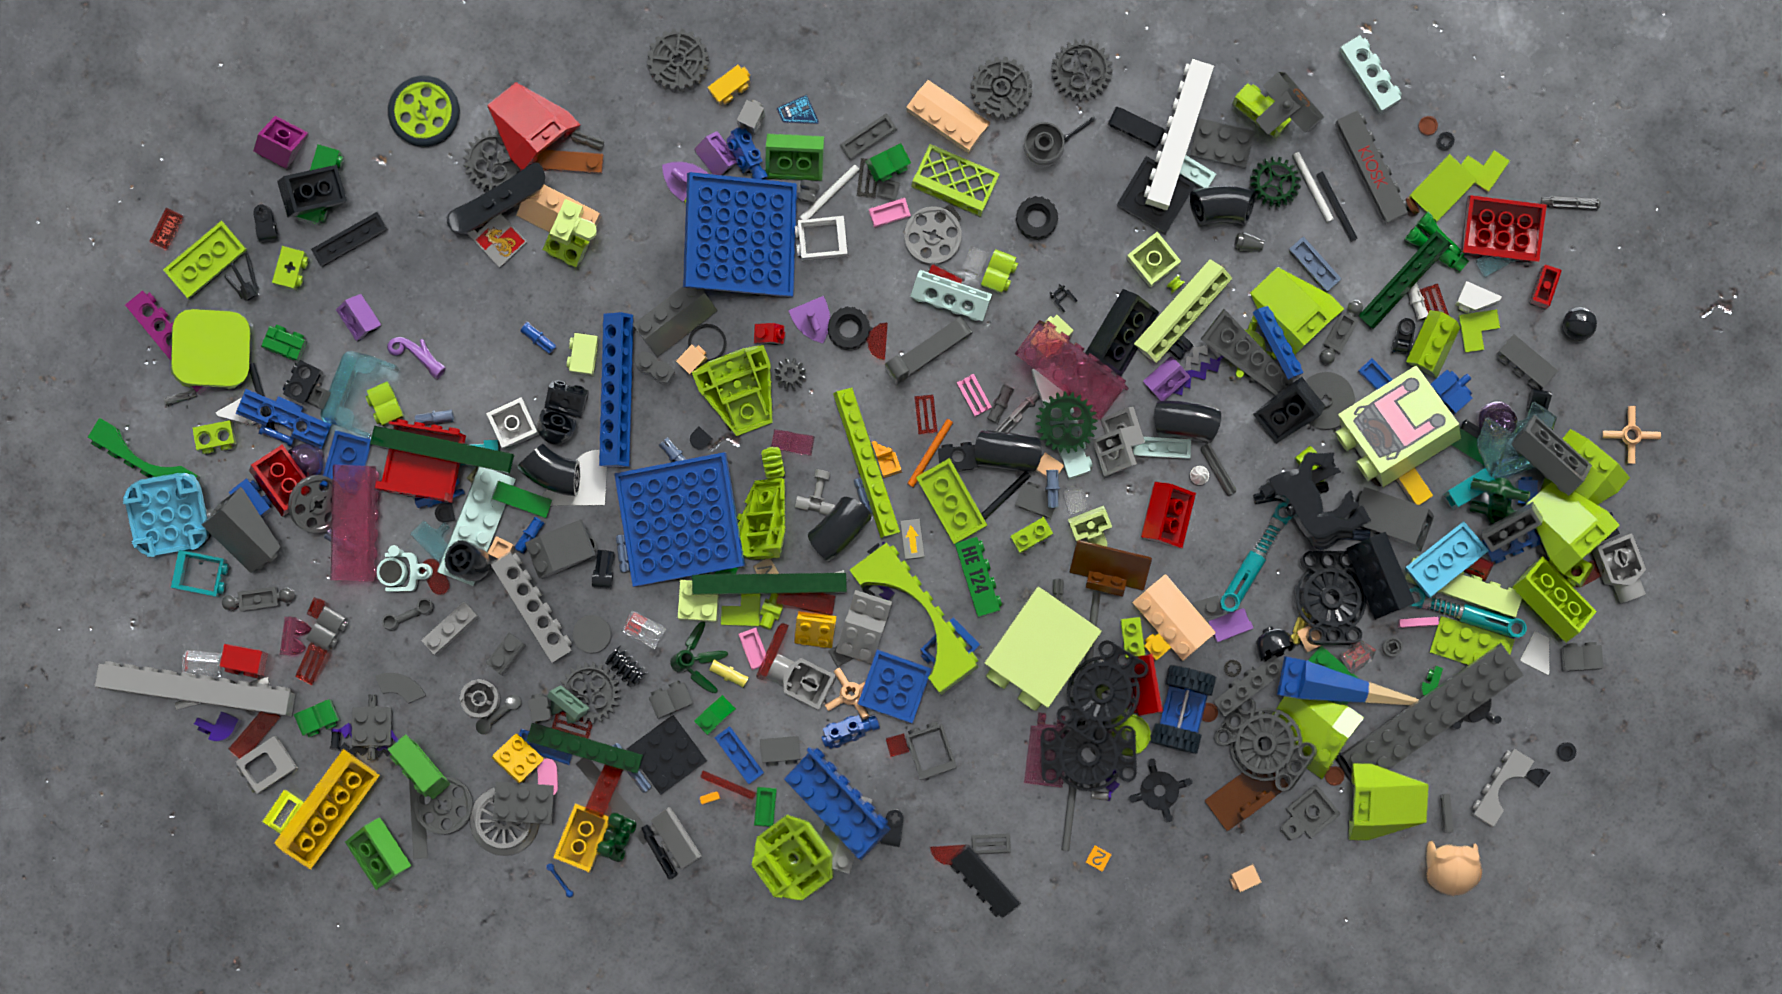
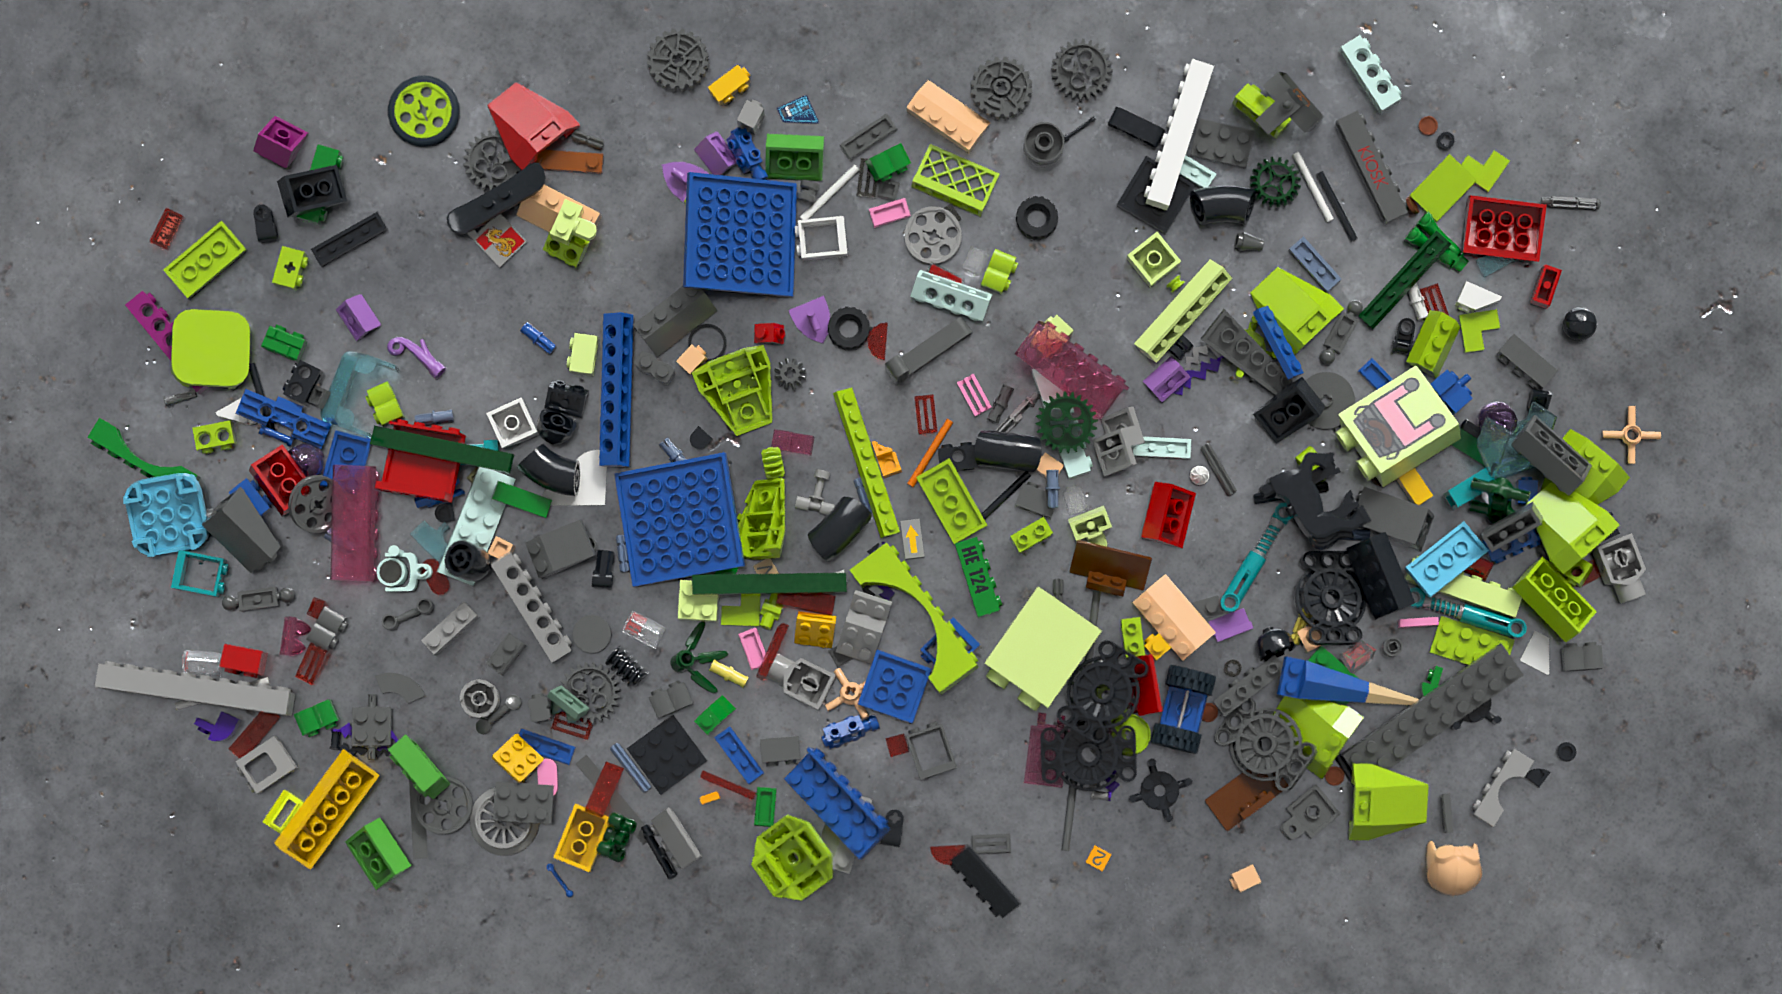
black plant [224,253,259,301] -> none
blue axle [514,517,545,554] -> none
dark green plate [526,723,643,774] -> none
black piece [1049,284,1077,313] -> none
black slope [1085,289,1159,377] -> none
black brick [1154,401,1221,444] -> none

